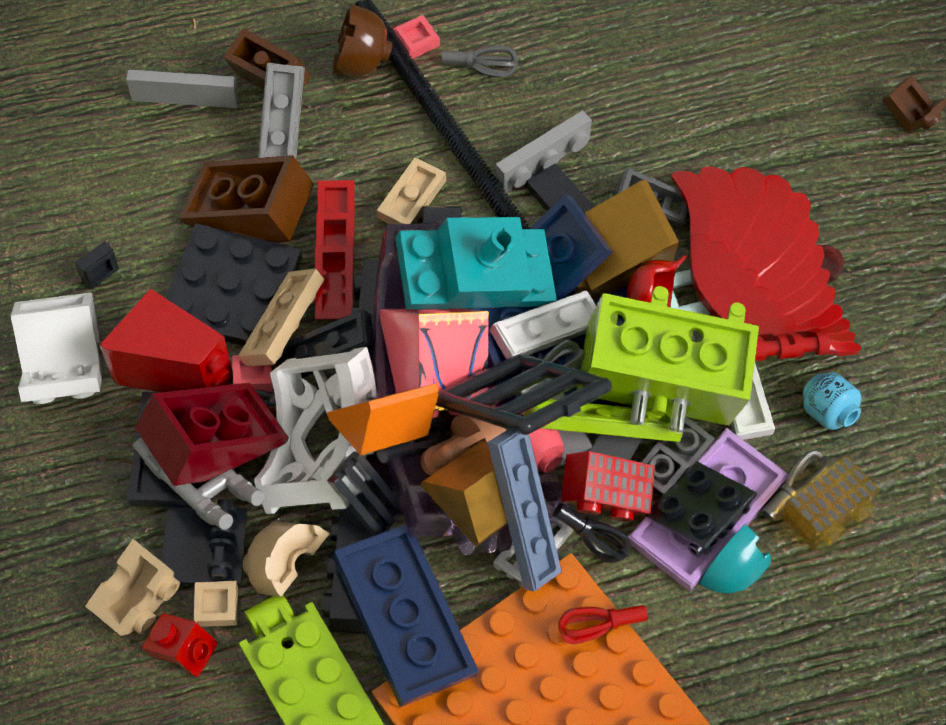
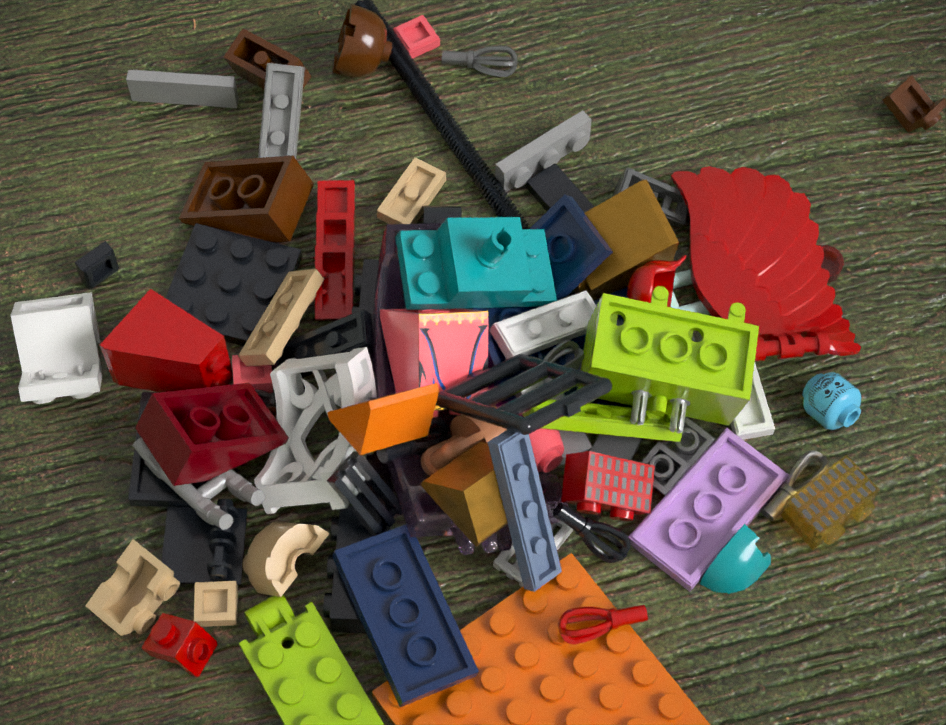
black hinge [645,461,757,557] -> none

